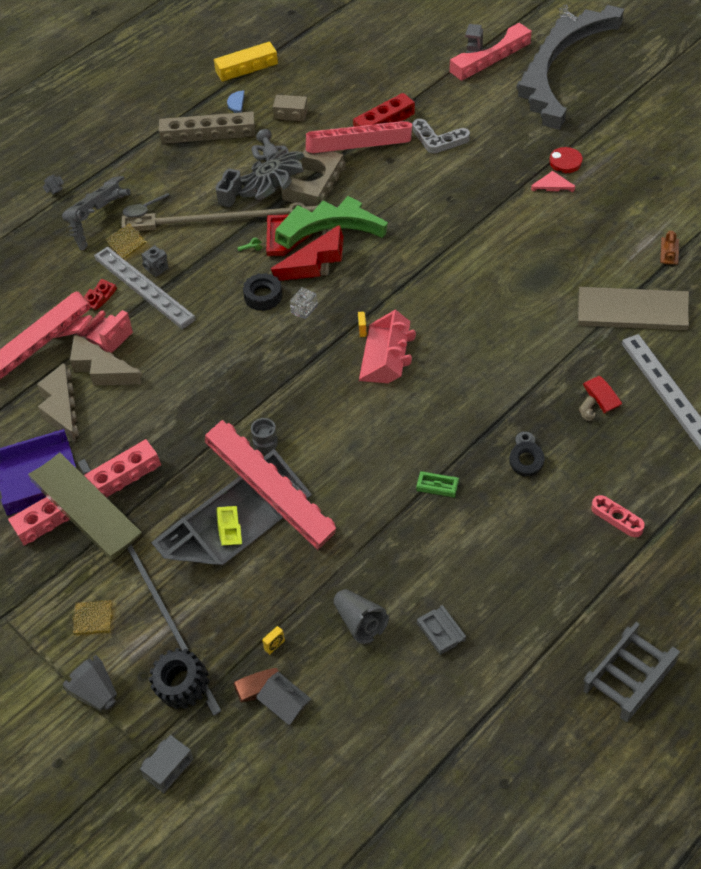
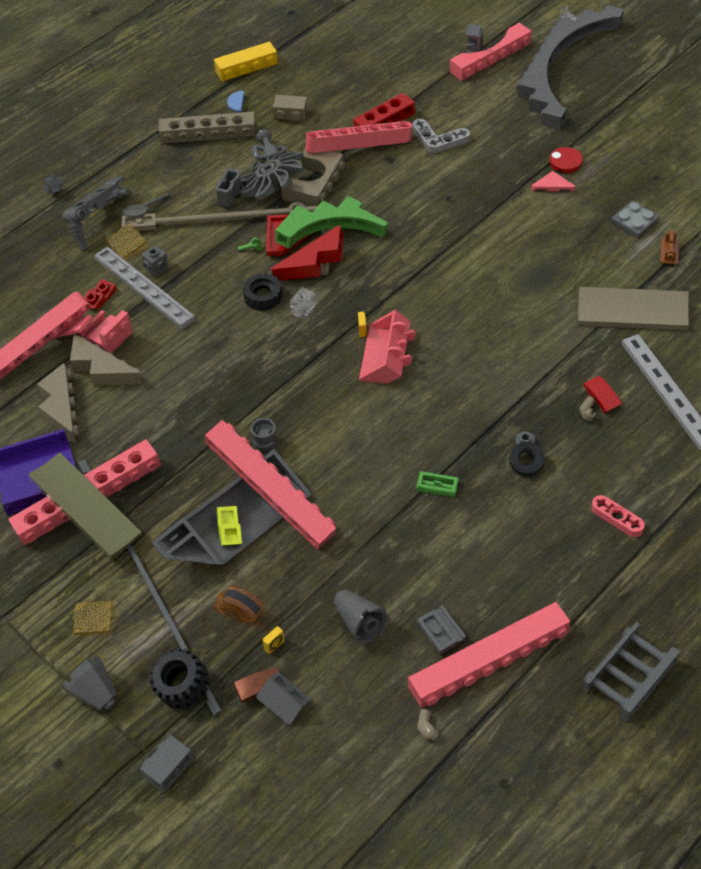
none -> clear orange brick [213,585,264,622]
none -> coral brick [408,602,570,708]
none -> dark tan arm [417,709,439,741]
none -> piece [611,200,660,238]

